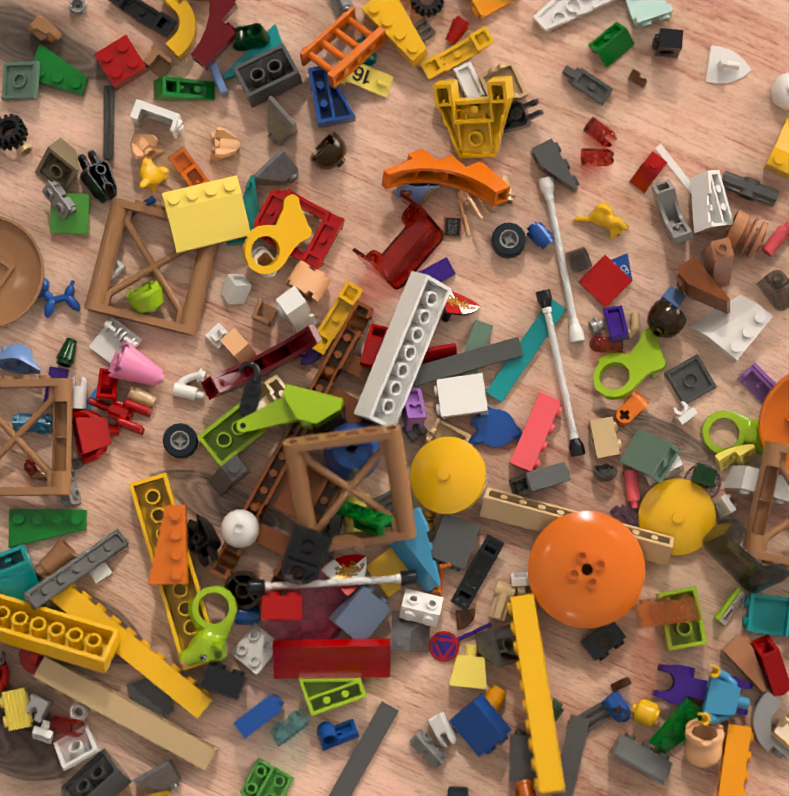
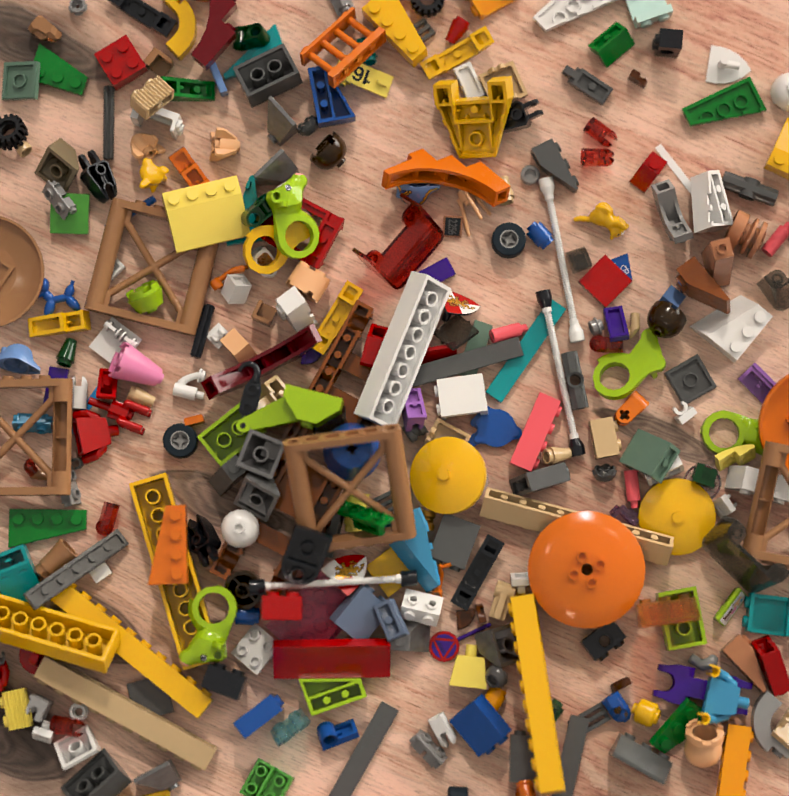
none -> yellow slope [27,310,91,338]
none -> clear red piece [96,502,120,536]
none -> tan brick [130,75,174,120]
none -> orange tile [184,414,205,427]
none -> black axle [190,304,215,359]
none -> orange piece [210,265,249,291]
none -> flat silver slope [233,471,281,522]
none -> flat silver slope [235,429,284,480]
none -> dark green piece [241,193,273,227]
none -> lime animal [266,173,320,259]
none -> dark grey plate [297,115,318,136]
none -> sand blue slope [373,598,409,642]
none -> clear smoke piece [434,315,479,351]
none -> reddish brown tile [475,604,487,624]
none -> dark grey plate [485,665,507,688]
none -> coral cylinder [489,322,528,343]
none -> light grey tile [520,165,540,185]
none -> tan cone [542,447,572,466]
none -> dark grey piece [561,351,589,410]
none -> green wing [681,77,767,127]
none -> light grey arm [688,654,718,671]

